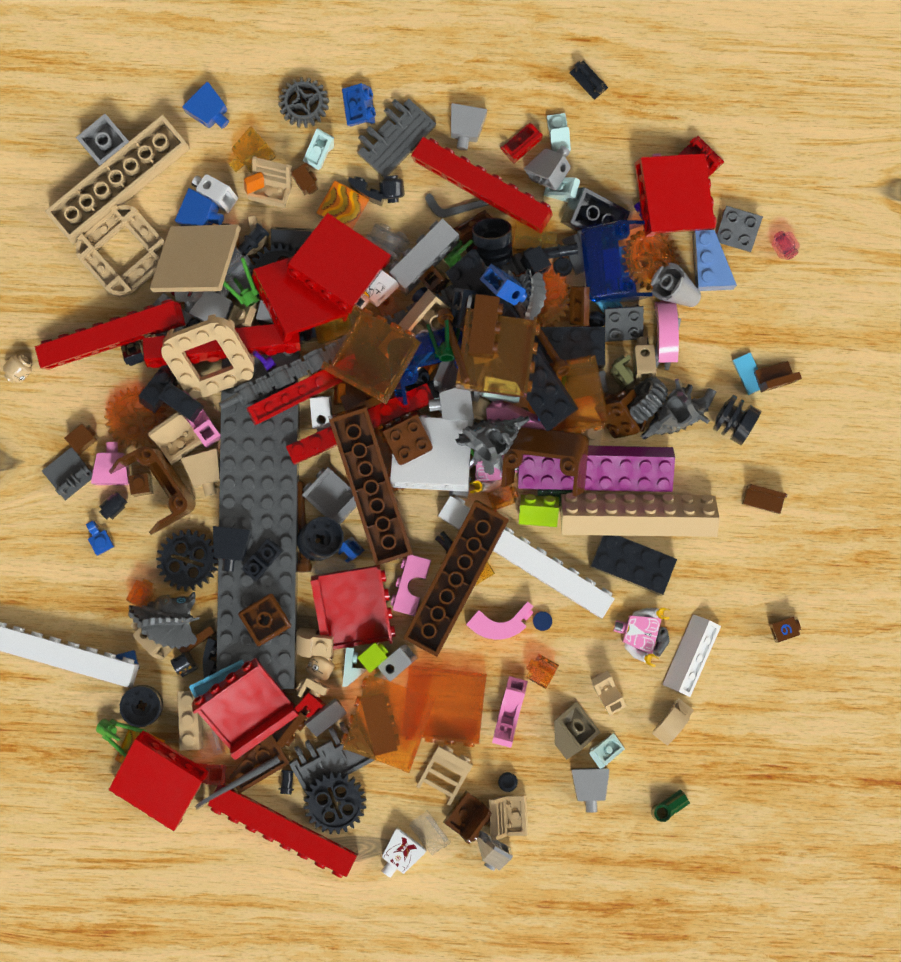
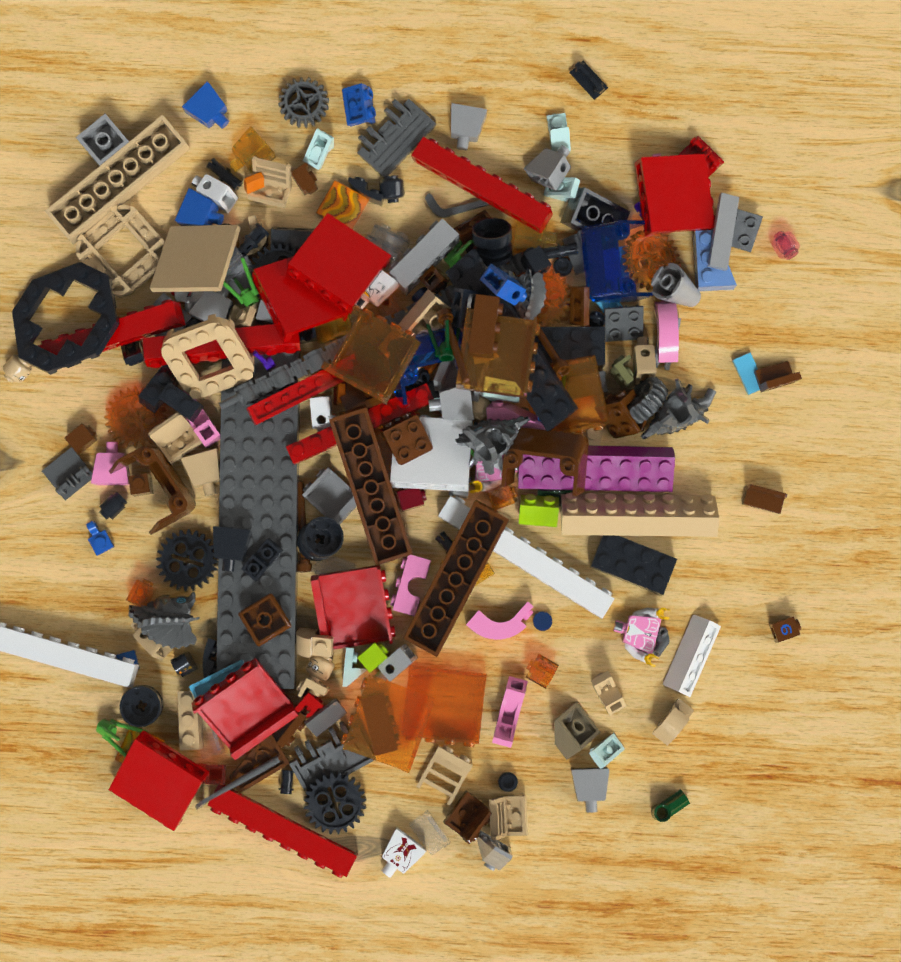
reddish brown tile [179,626,216,654] -> none
blue tile [338,537,365,563] -> none
red hinge [500,122,543,164] -> none
black wheel [713,395,762,445] -> none
none -> black plate [12,262,120,375]
none -> black pin [206,158,243,191]
none -> dark red brick [397,488,427,512]
none -> light grey tile [707,193,739,271]

